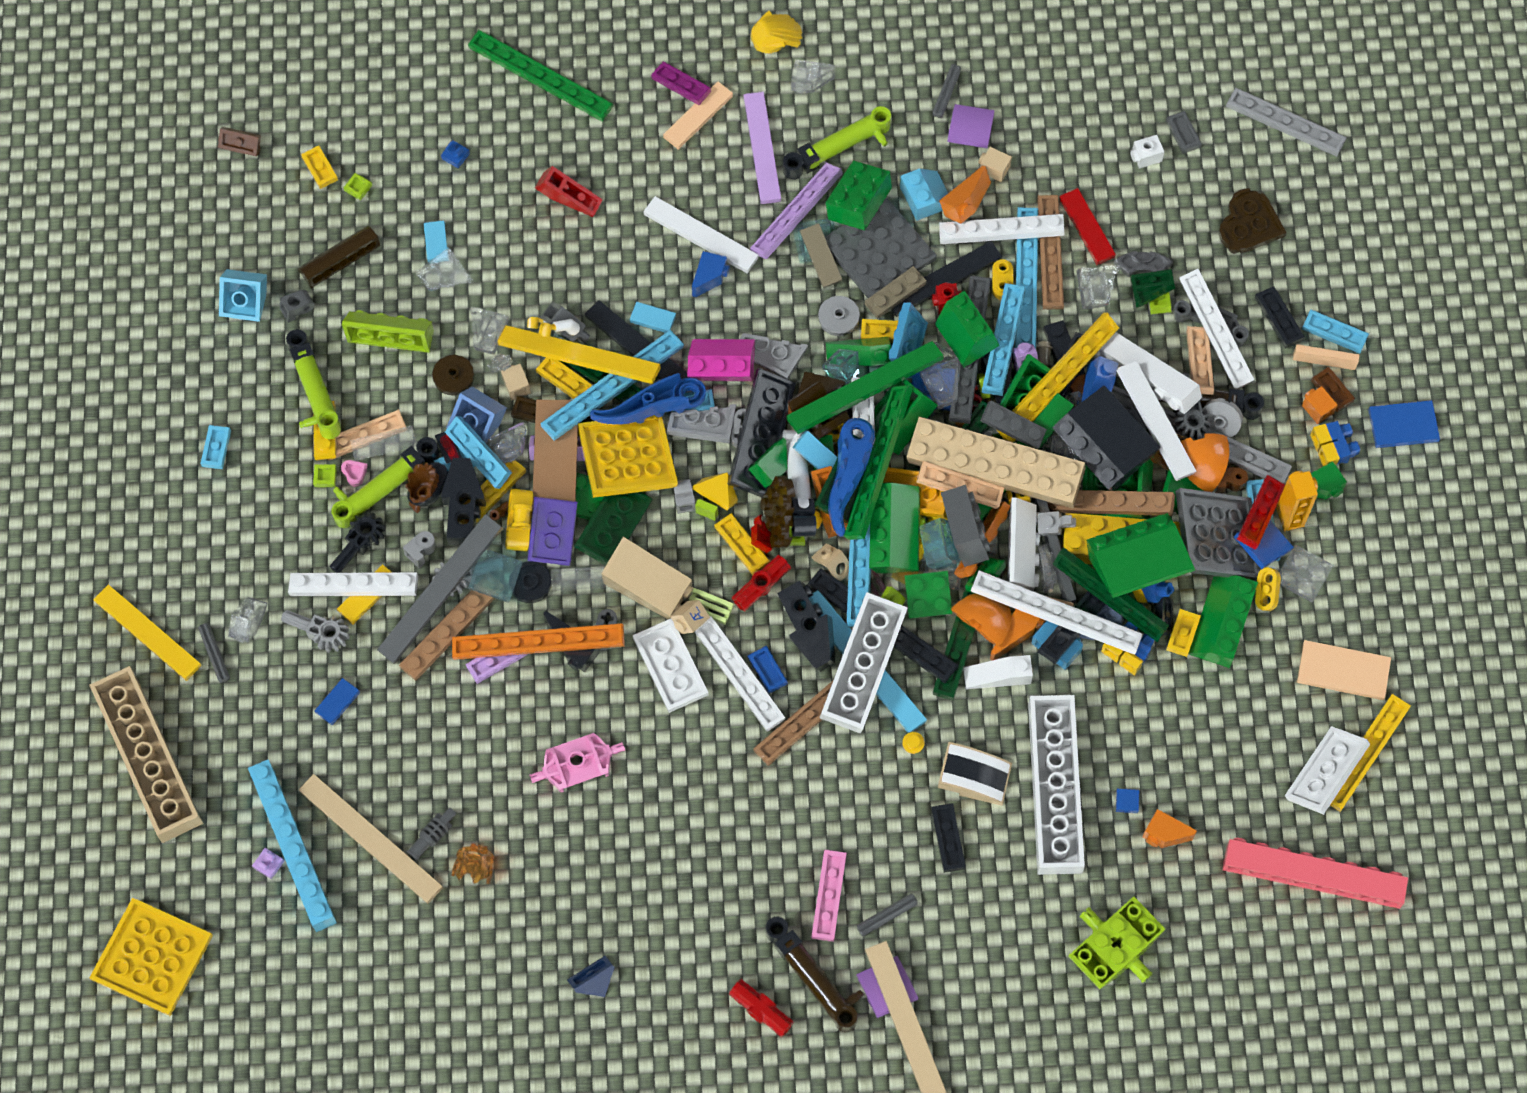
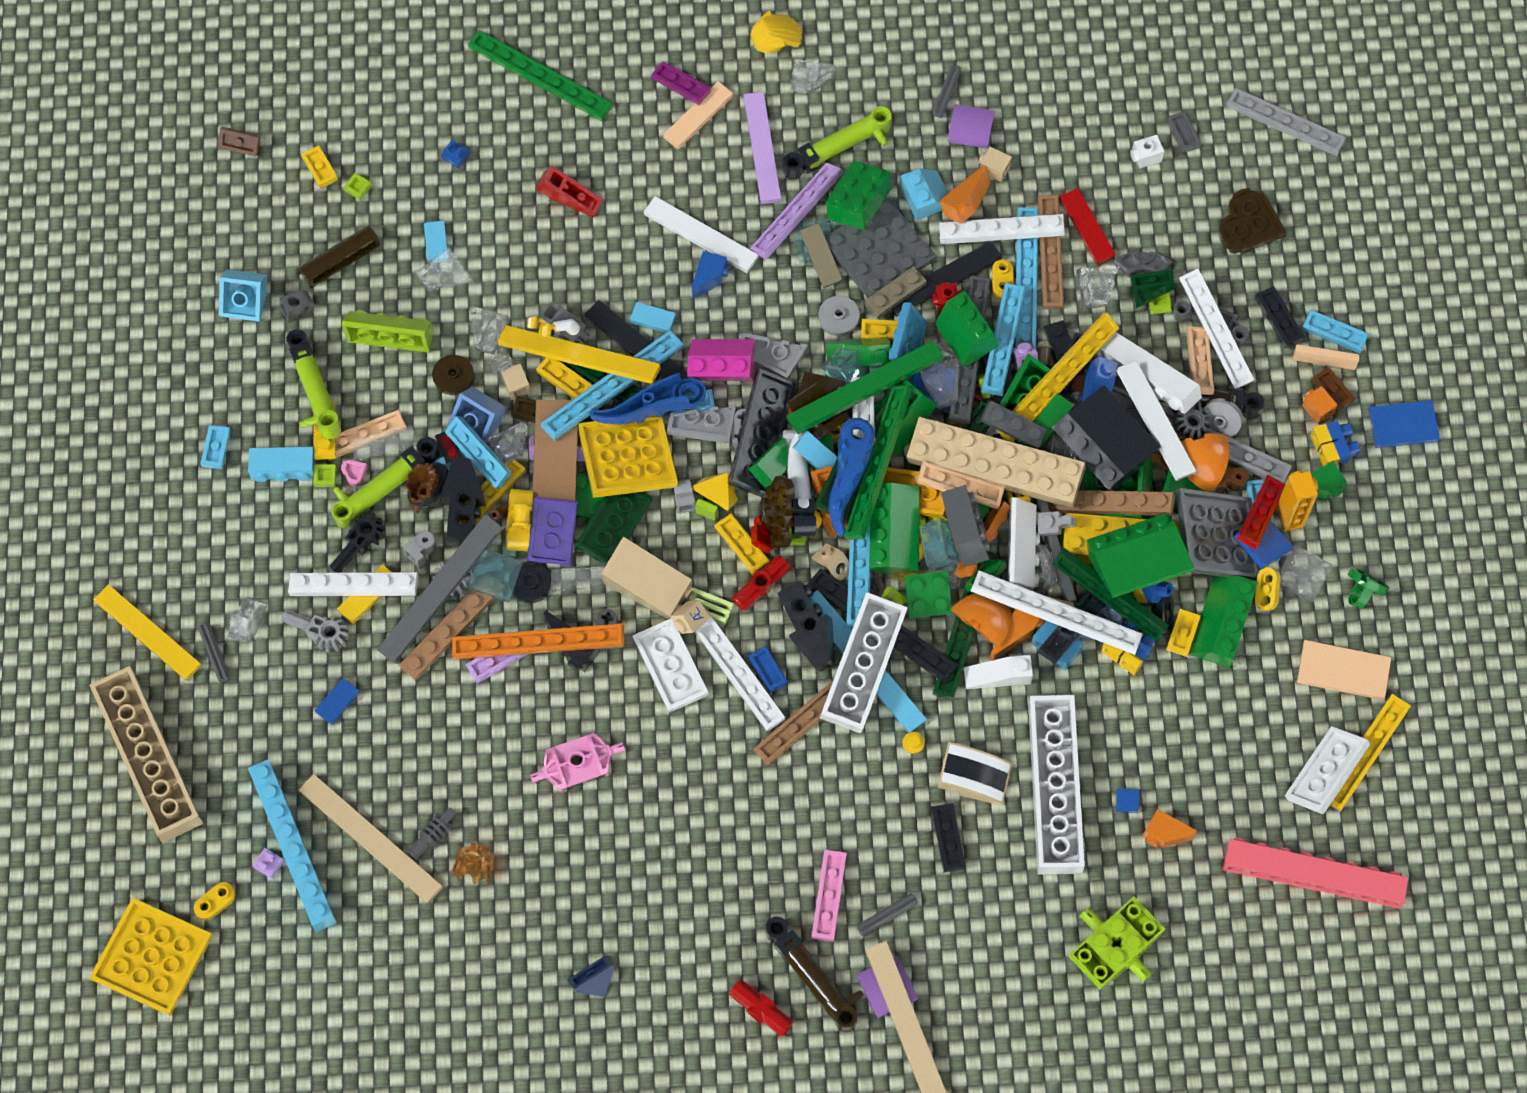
none -> yellow plate [194,882,236,921]
none -> medium azure brick [248,447,316,482]
none -> green tile [1347,567,1390,609]

